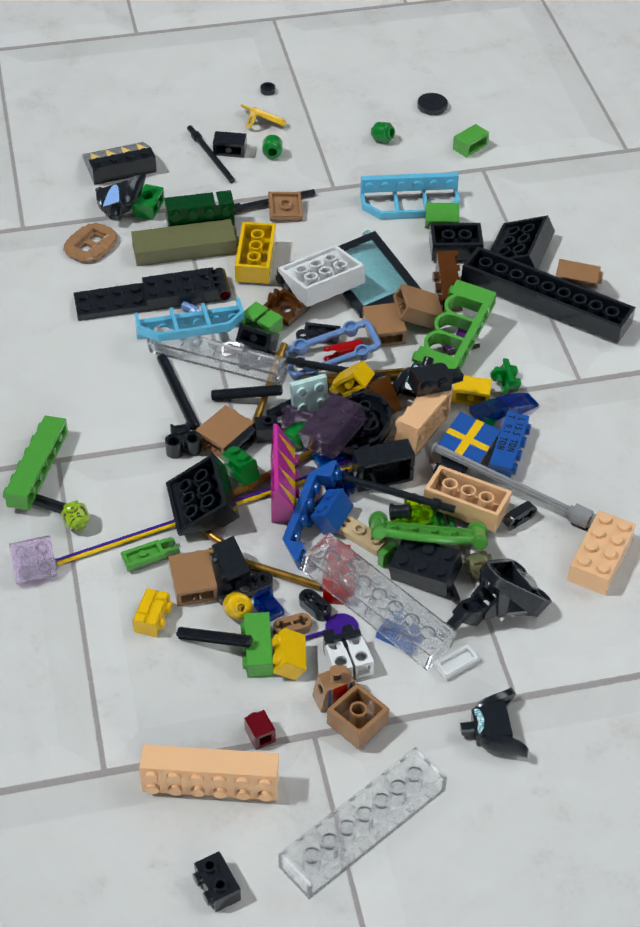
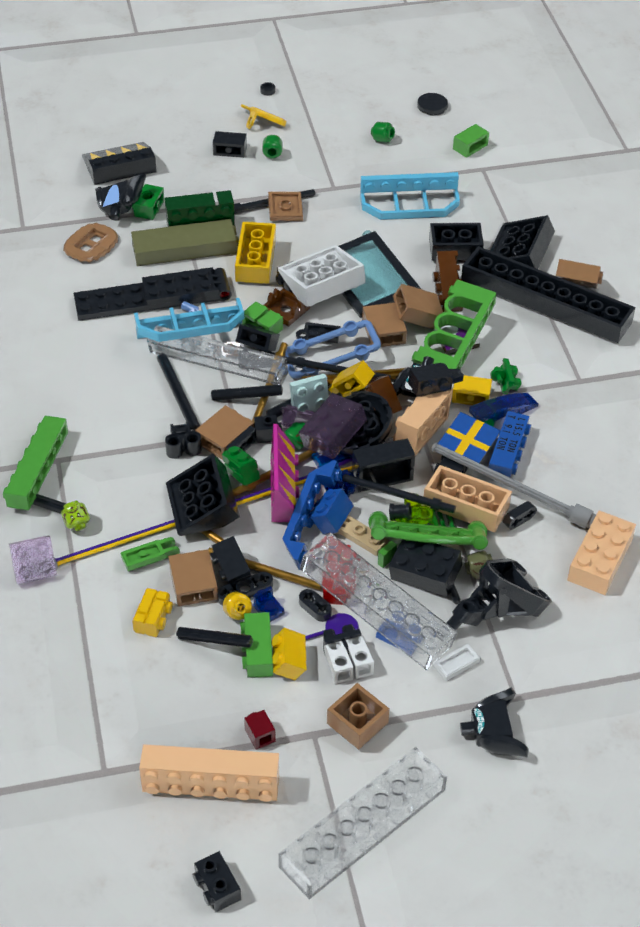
black bar [187,125,235,183] -> none
medium nougat beam [273,613,312,635] -> none
medium nougat torso [312,665,355,713] -> none
red piece [323,339,363,361] -> none
bright green piece [425,202,459,229] -> none

